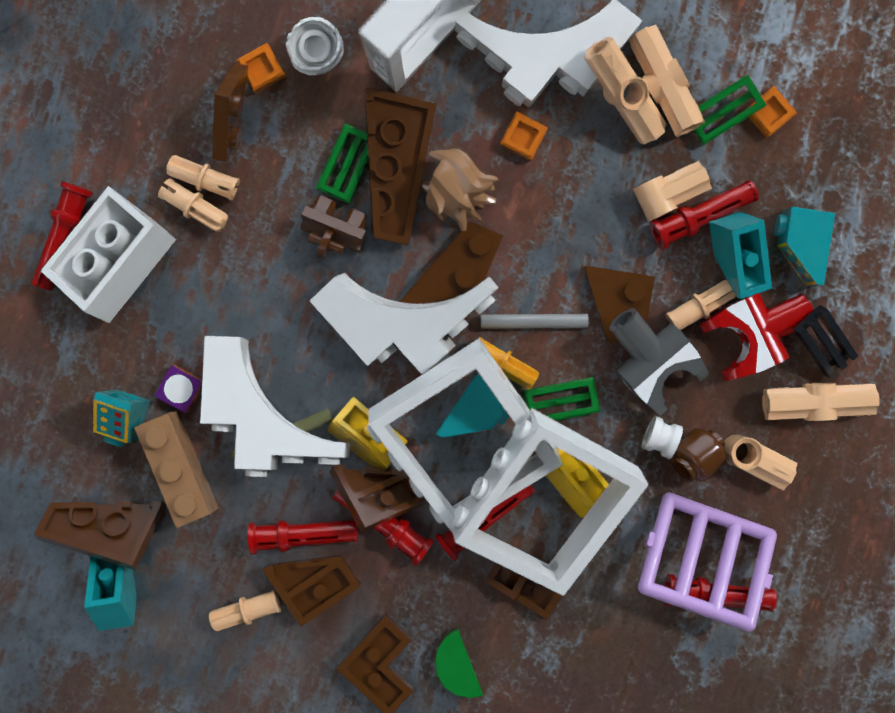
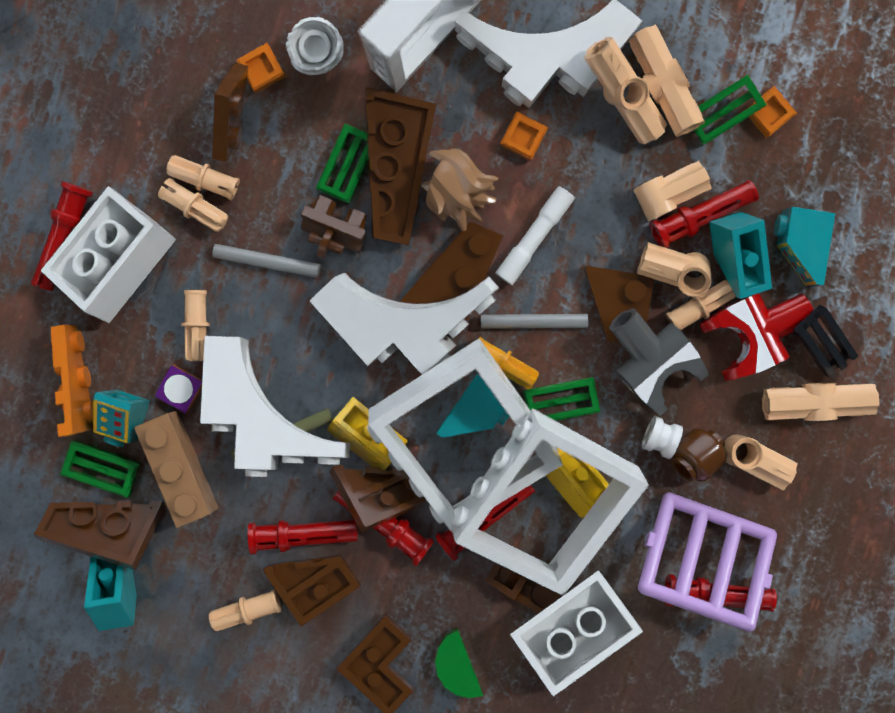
none -> orange wing [51,324,93,437]
none -> green tile [60,440,142,498]
none -> light nougat axle [181,290,210,361]
none -> light grey bar [212,244,320,278]
none -> white piece [495,186,575,285]
none -> white slope [510,570,643,697]
none -> light nougat piece [637,242,711,297]

